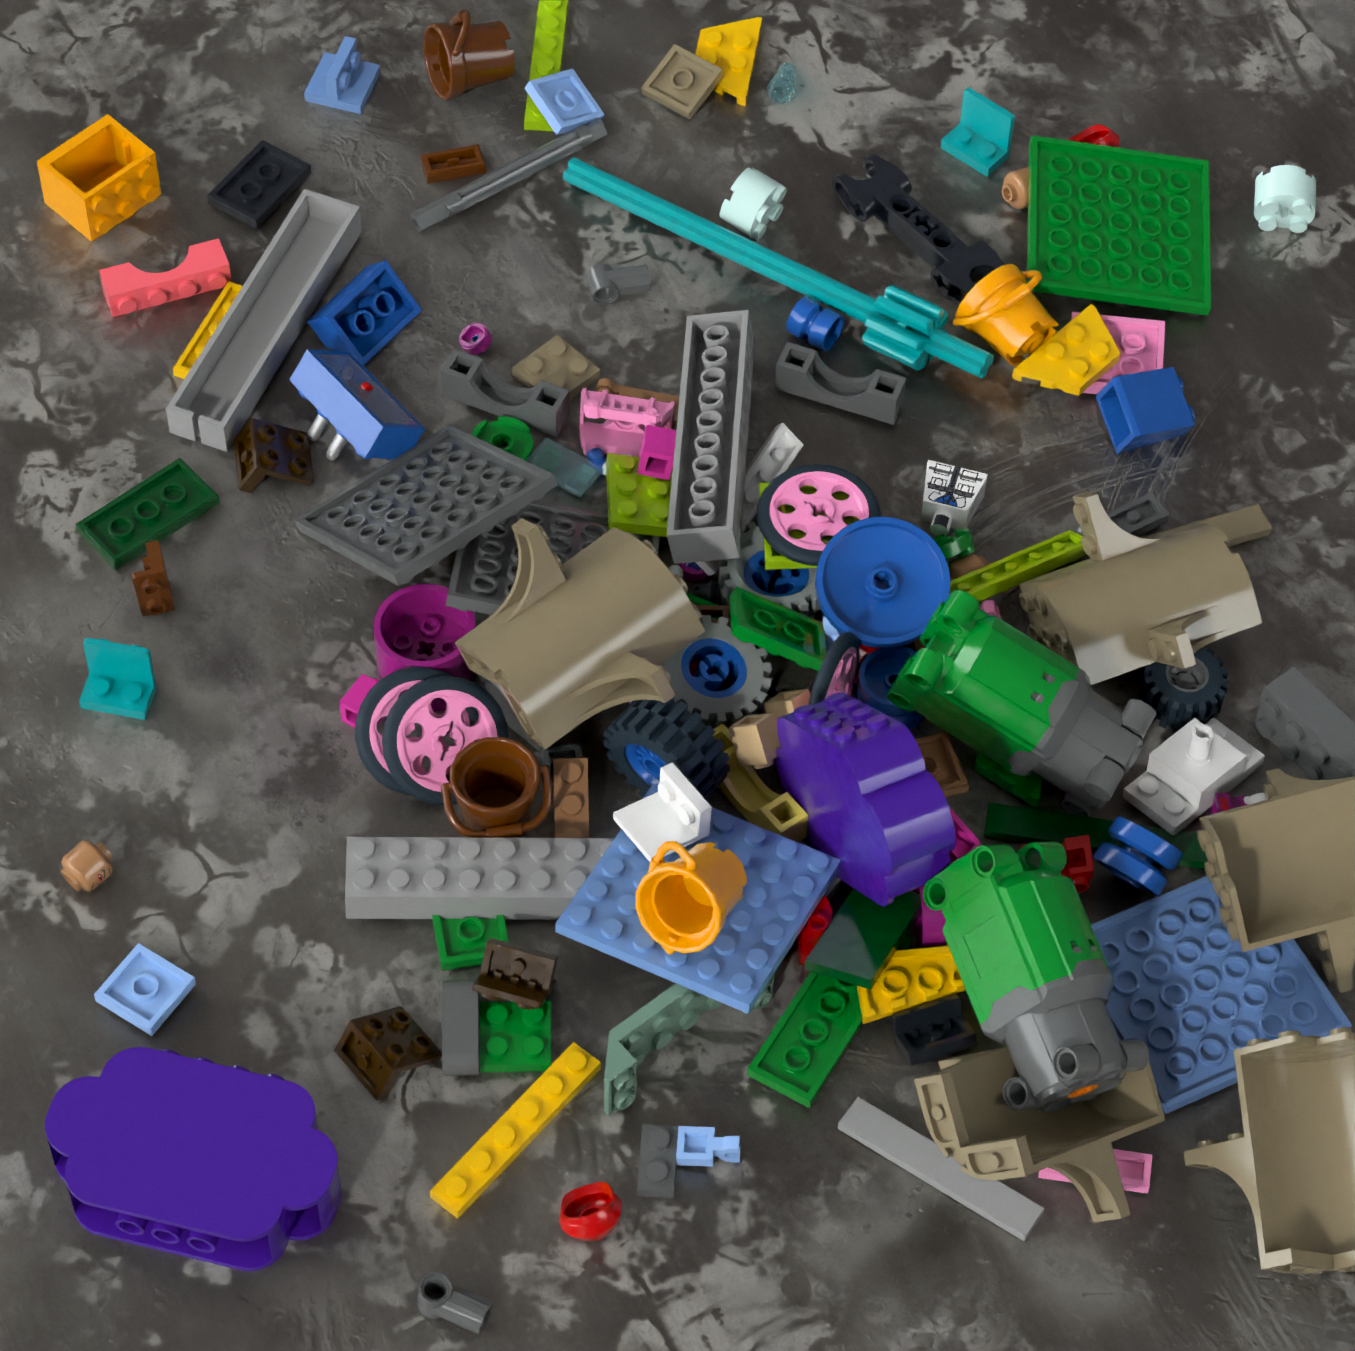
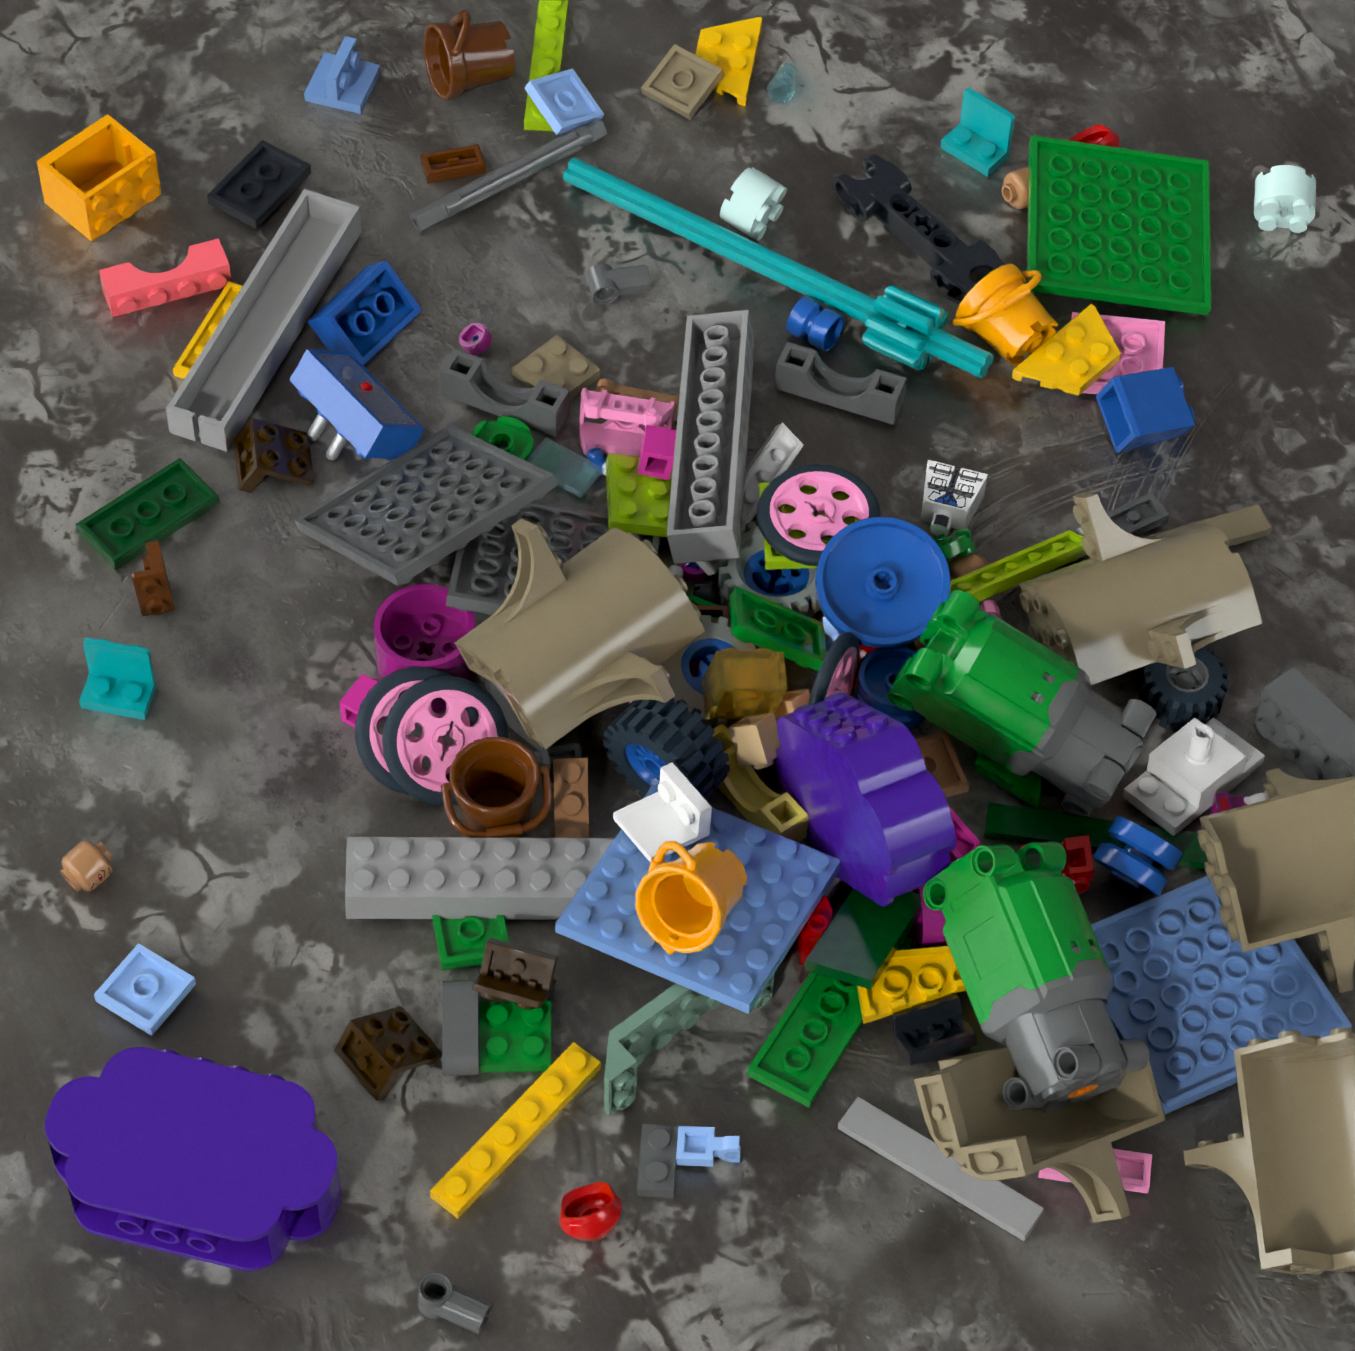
none -> clear yellow brick [702,648,788,719]

